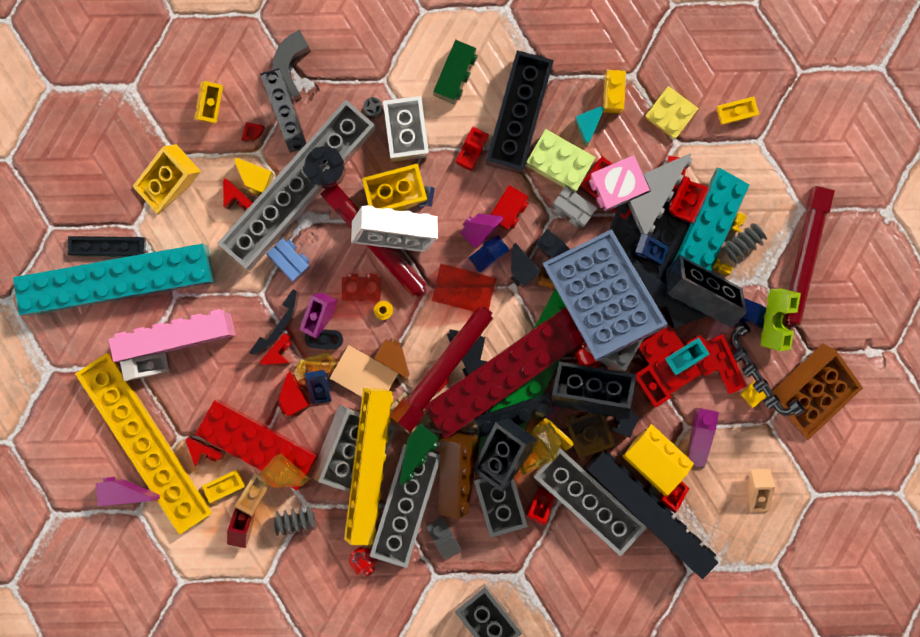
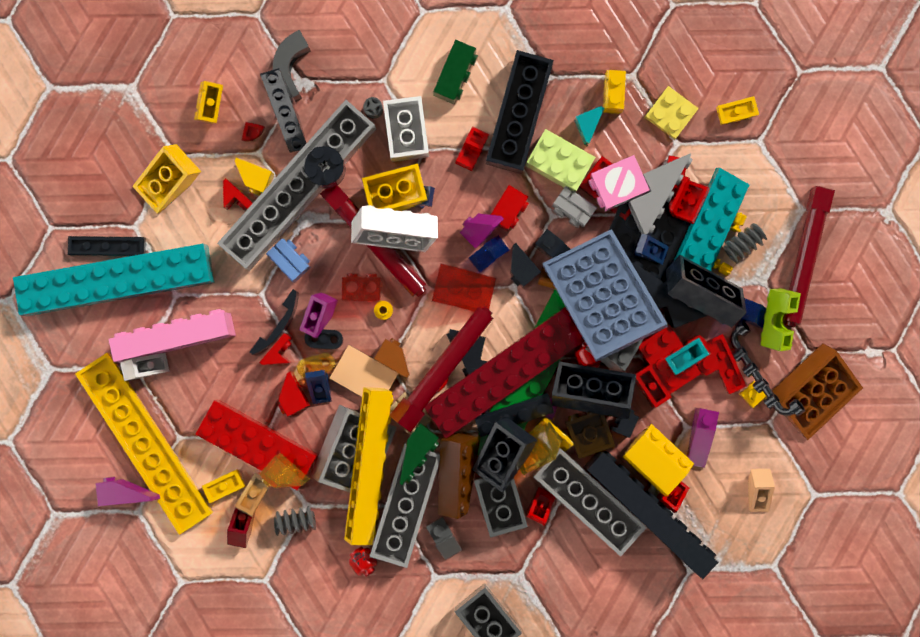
red slope [186,437,226,467] -> none

